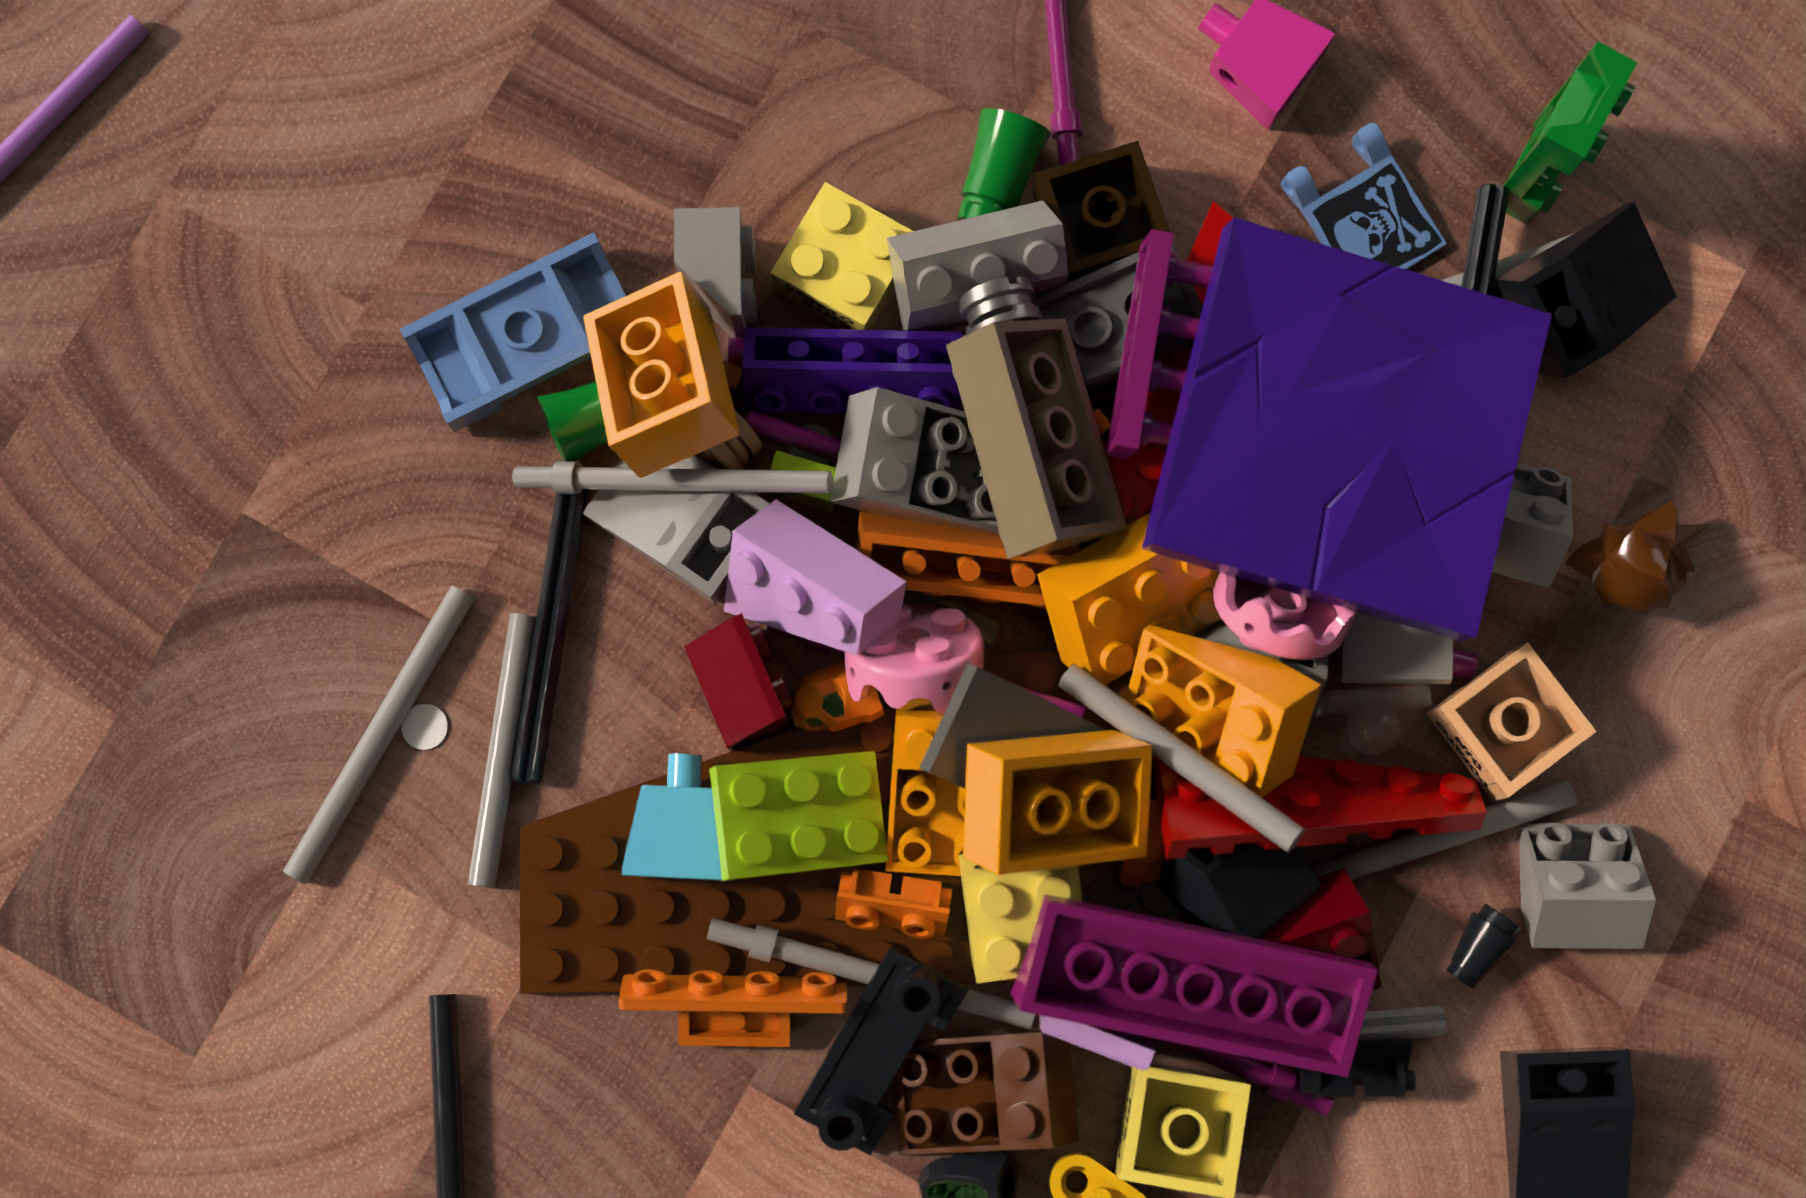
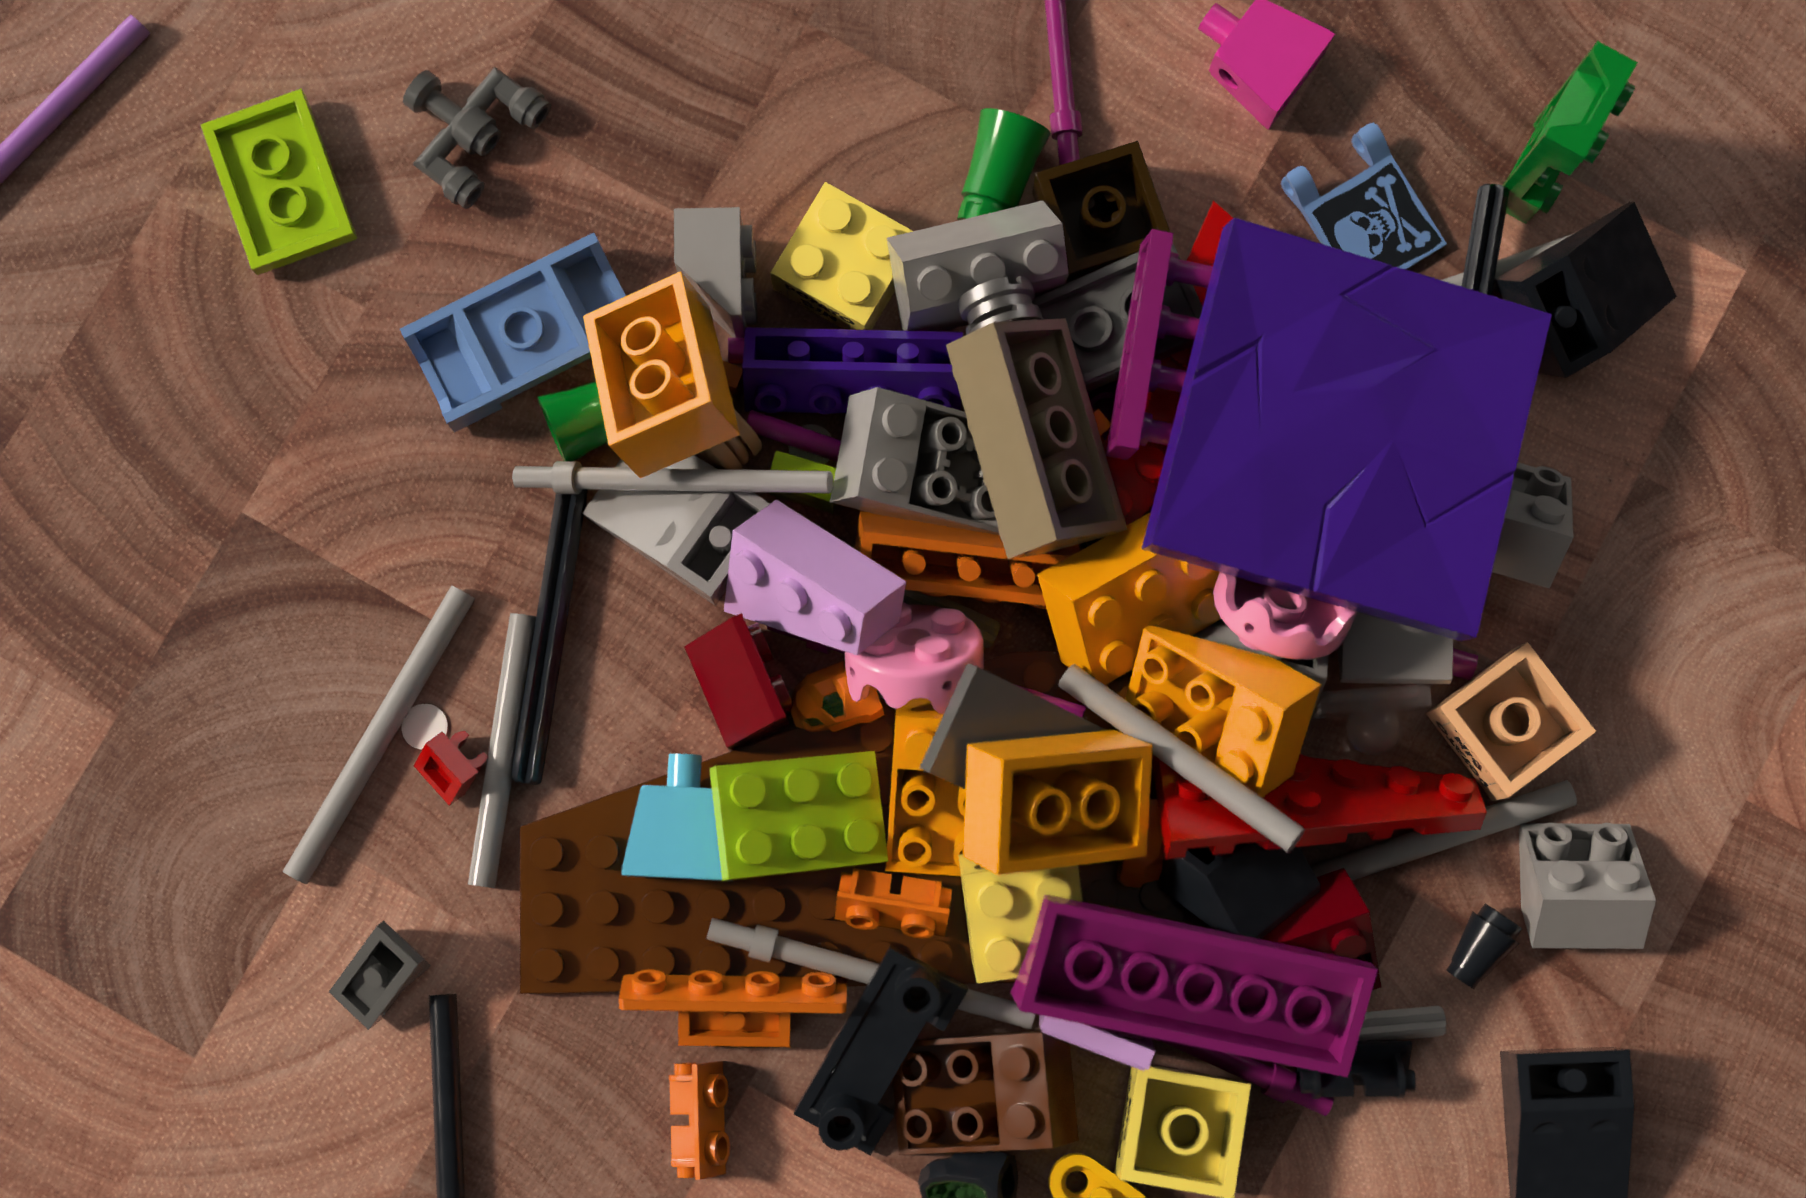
reddish brown hair [1565,501,1712,614] -> none
none -> lime plate [200,89,358,275]
none -> dark grey slope [329,921,431,1030]
none -> dark grey piece [403,67,551,209]
none -> red tile [413,731,488,806]
none -> orange hinge [669,1061,730,1180]

